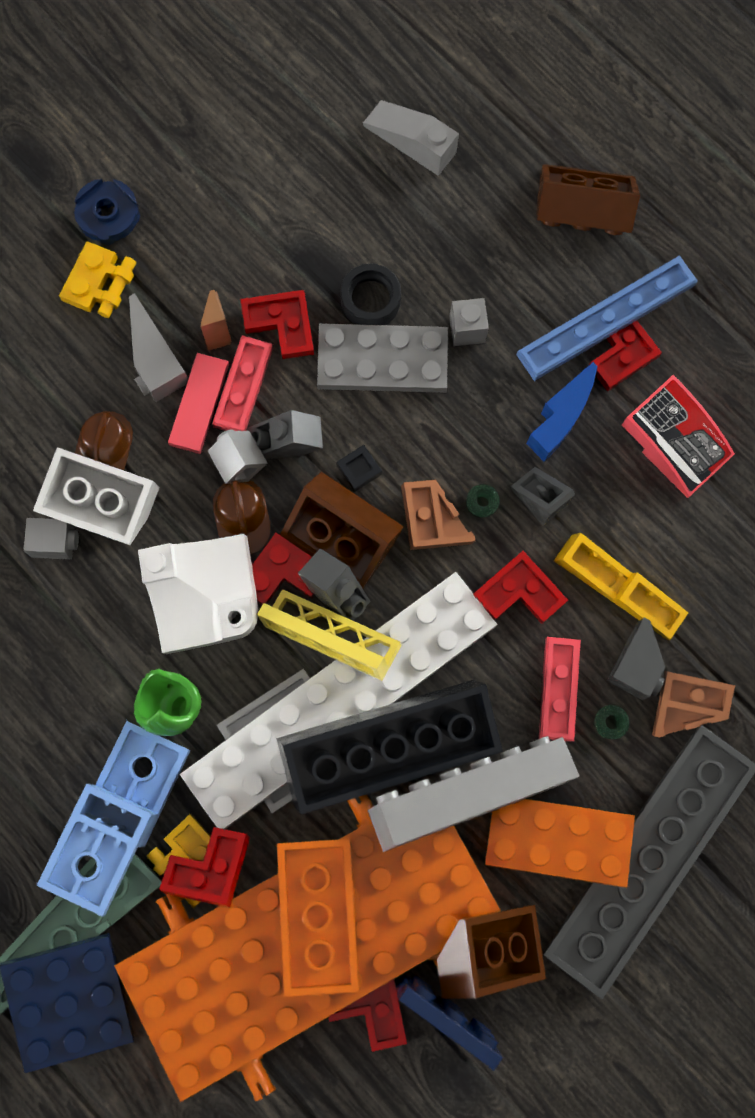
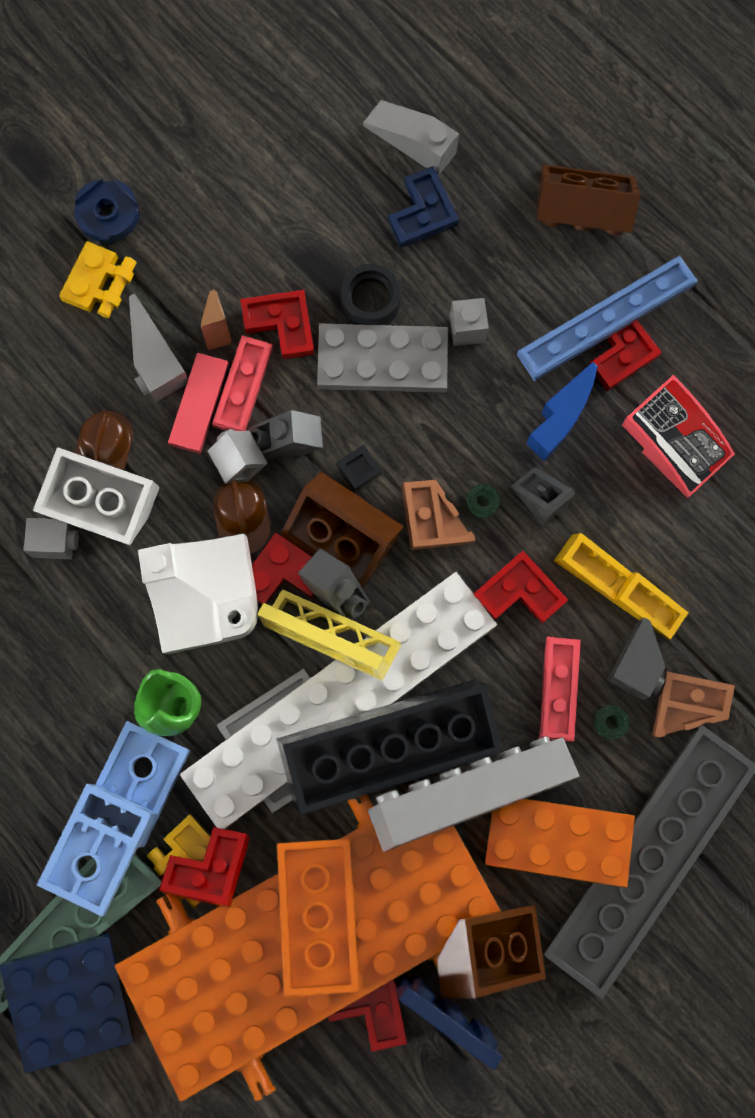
none -> dark blue plate [388,166,459,248]

